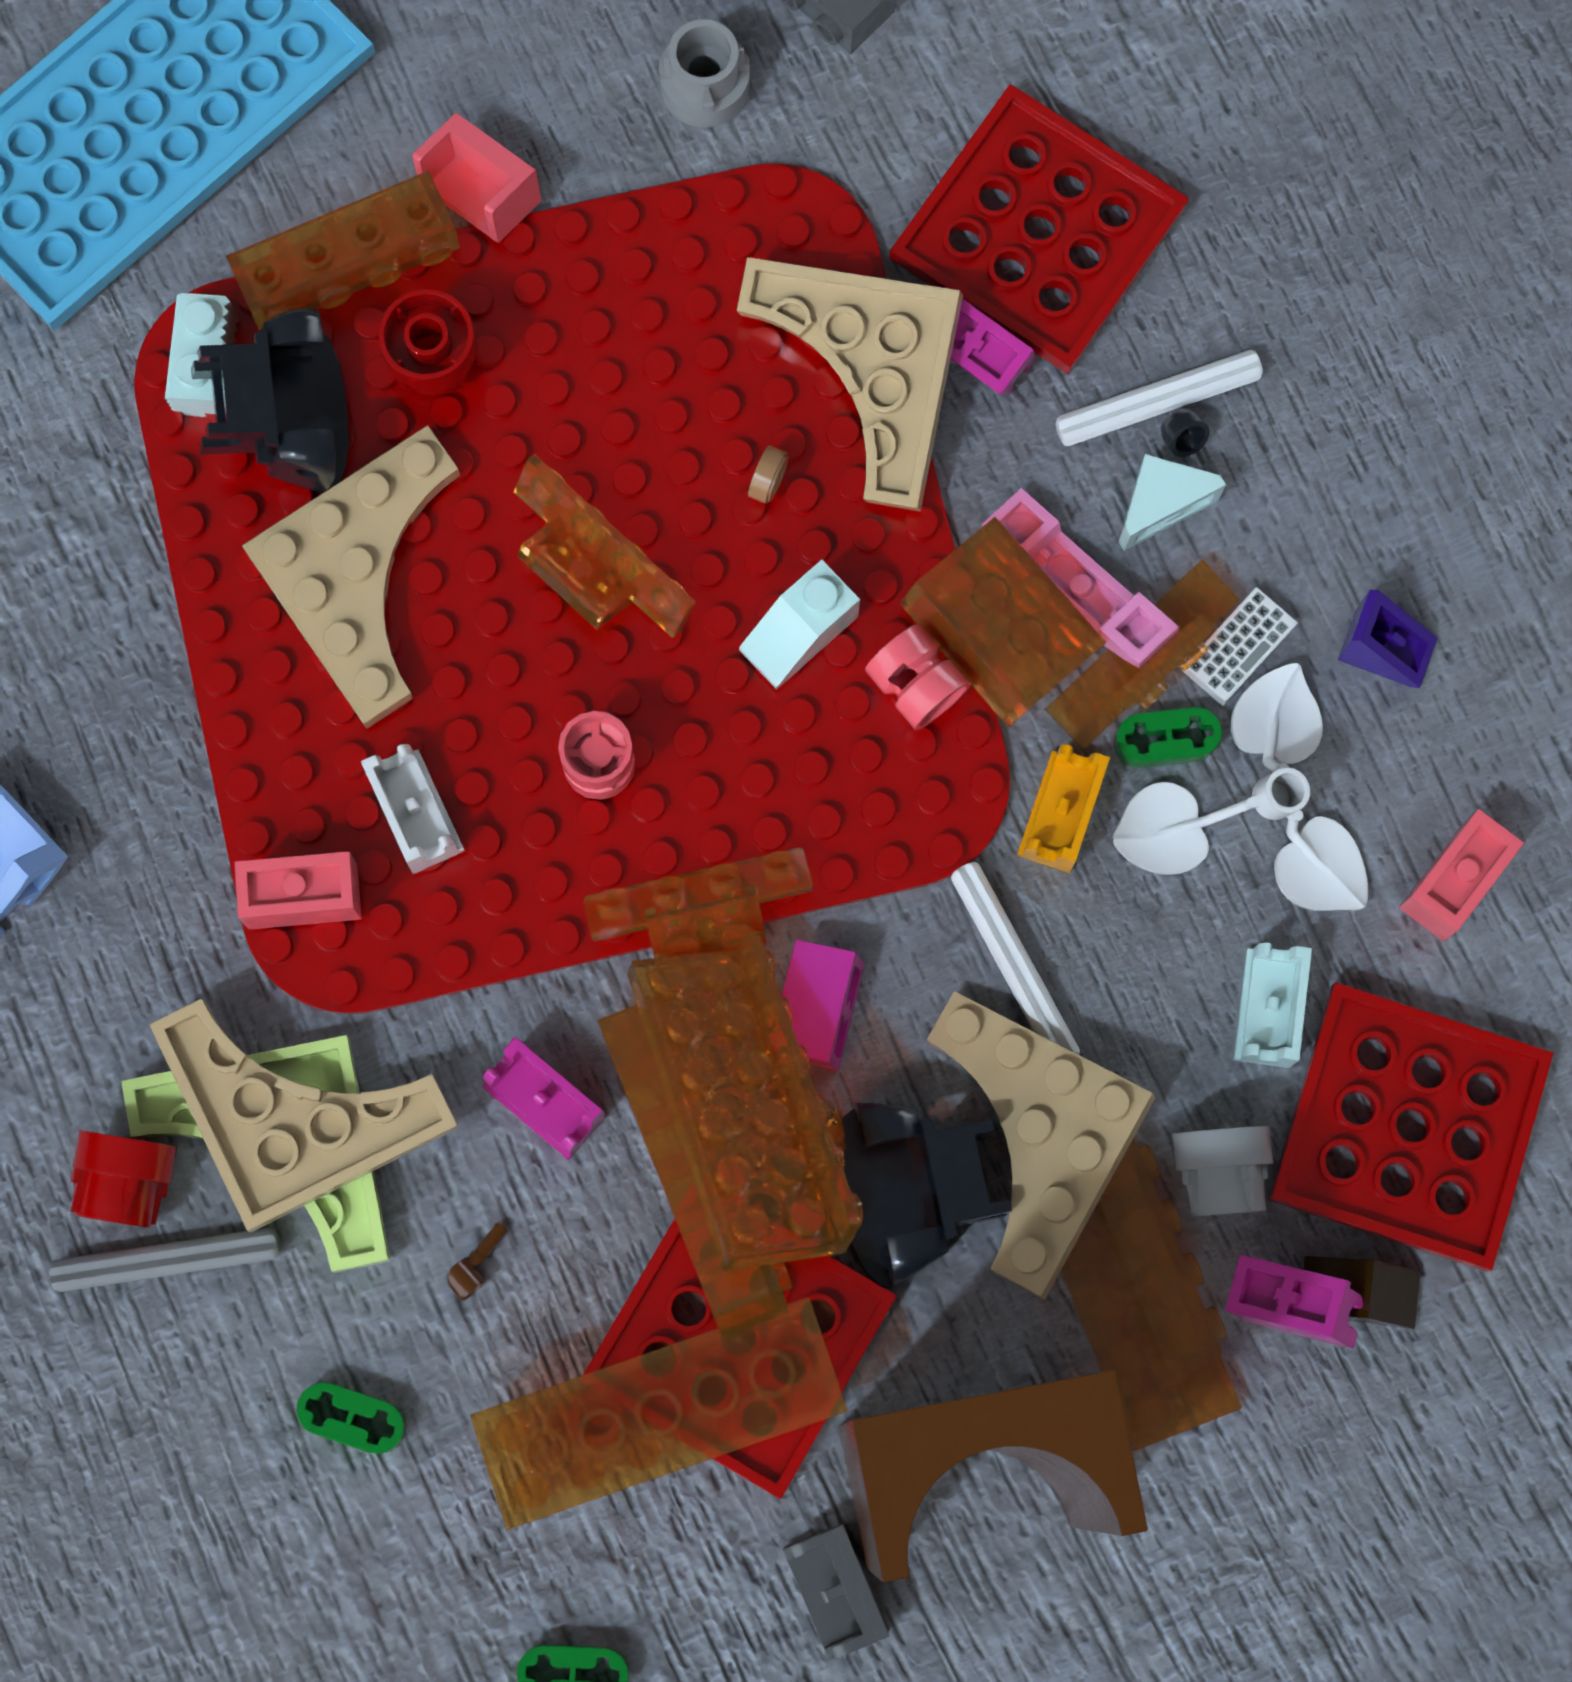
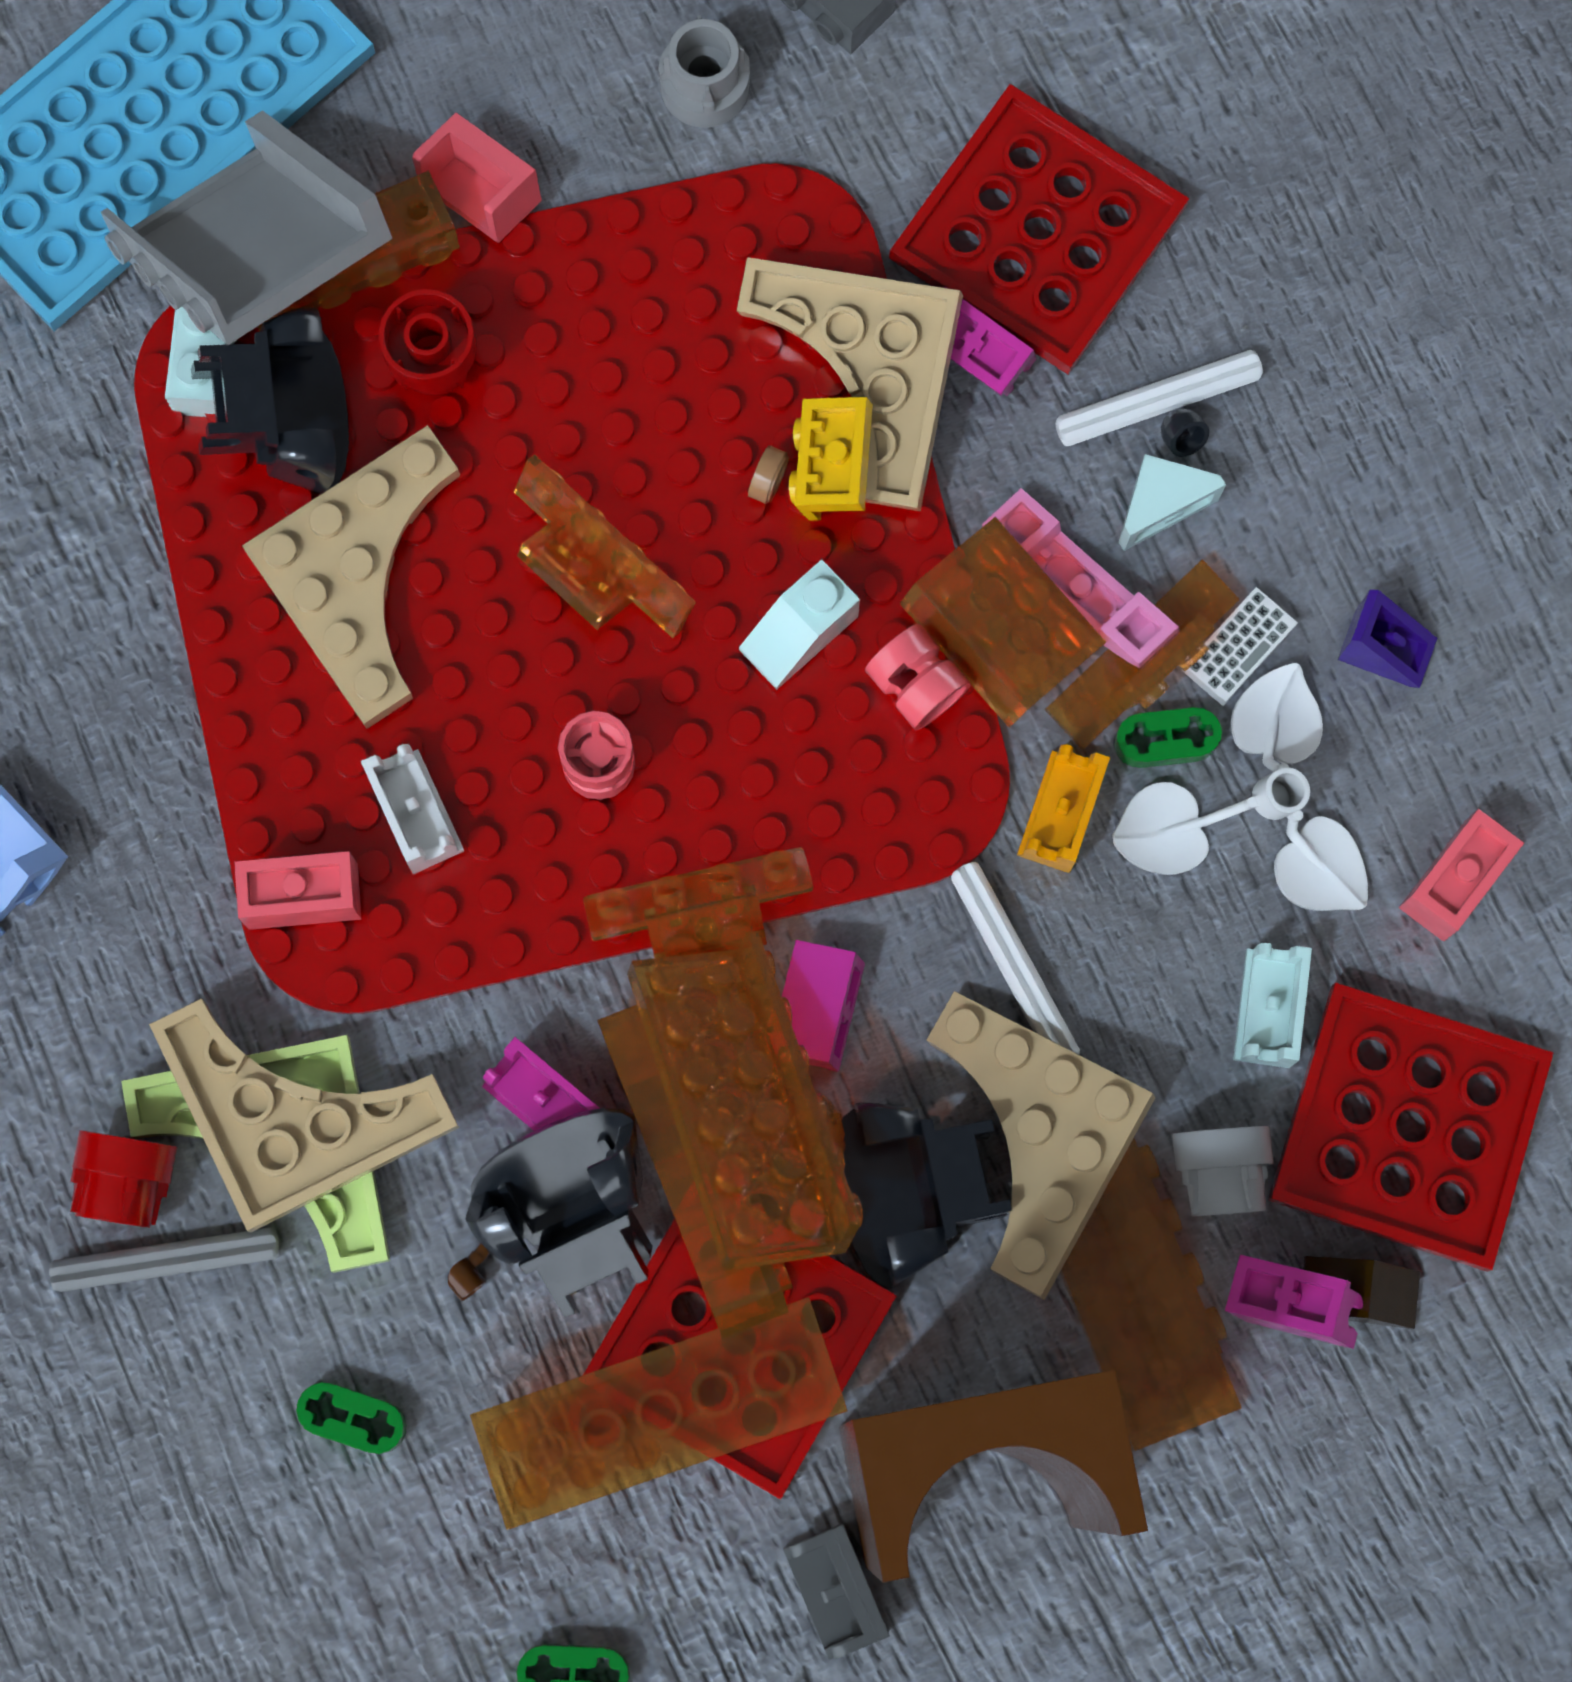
none -> light grey panel [101,110,393,345]
none -> black piece [465,1108,653,1318]
none -> yellow bracket [789,397,873,521]

